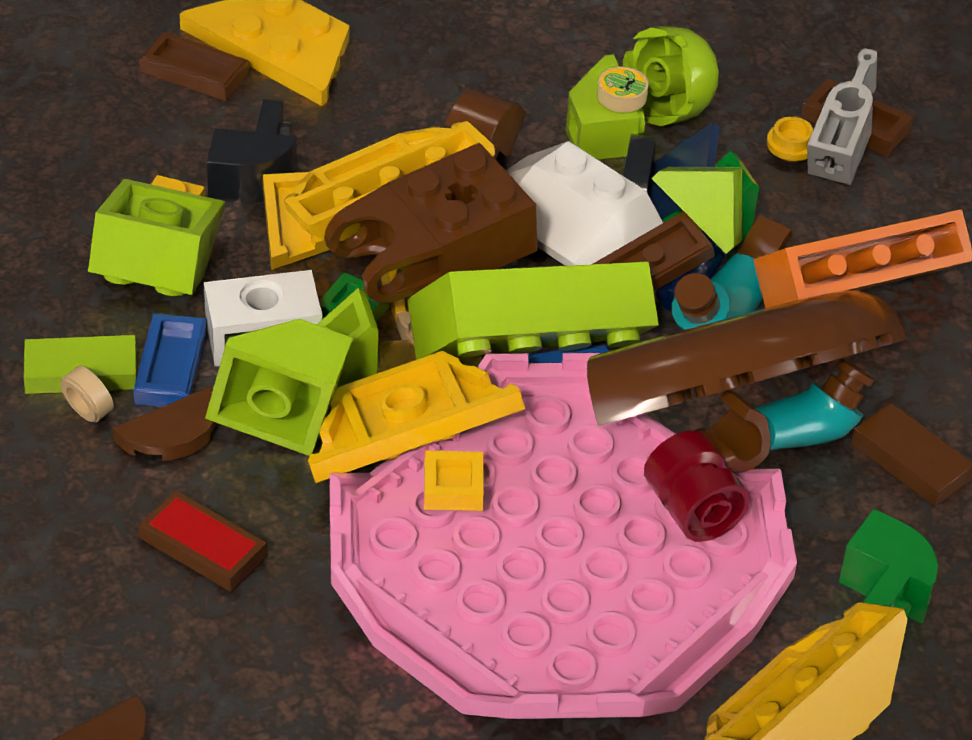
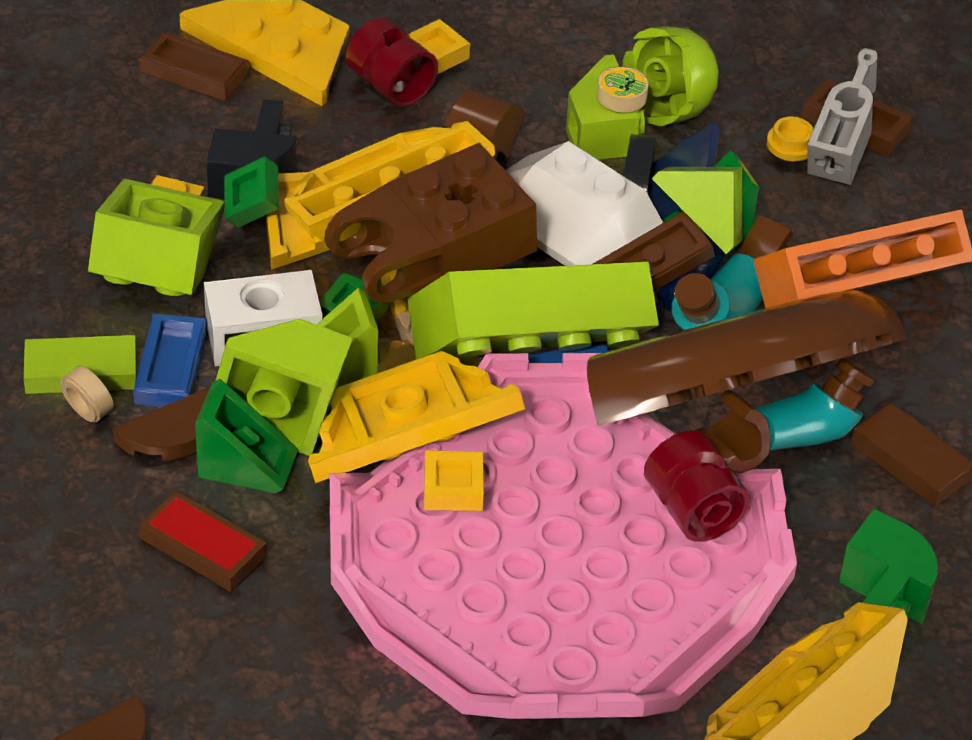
none -> green slope [195,379,299,493]
none -> green plate [224,156,279,228]
none -> dark red wheel [346,17,438,107]
none -> yellow plate [409,19,470,74]

